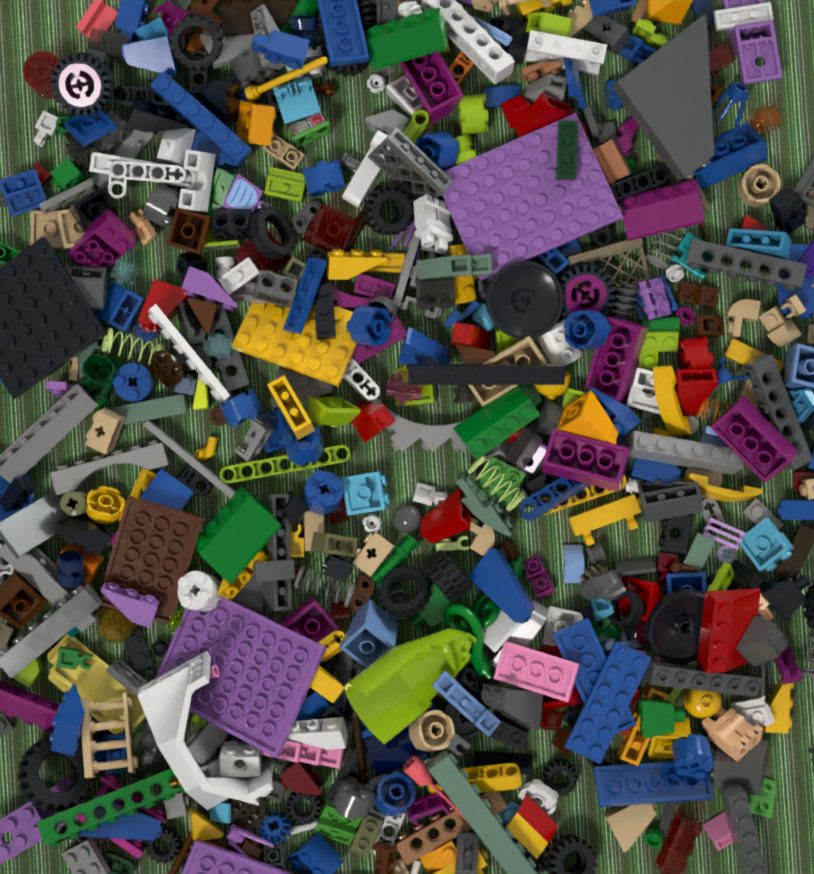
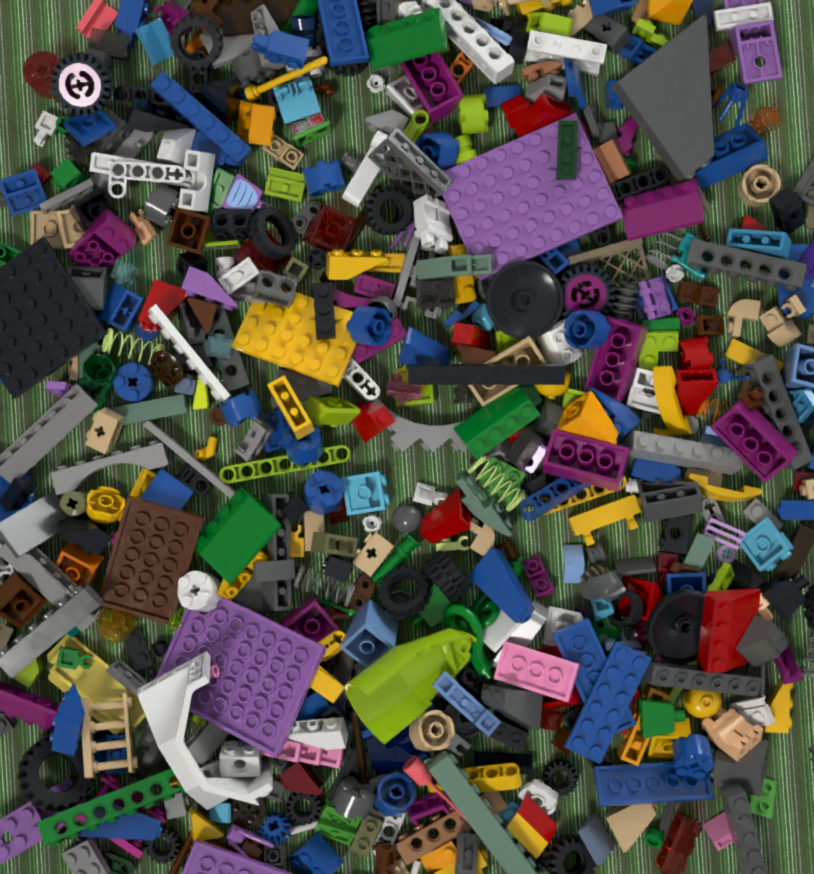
dark blue wheel [58,551,84,587] -> none
medium lavender slope [101,582,160,628] -> none
slope [121,34,180,76] -> none
blue plate [283,258,327,334] -> none
none -> green hinge [322,599,355,616]
none -> sand blue tile [578,812,615,866]
none -> reddish brown tile [738,387,766,410]

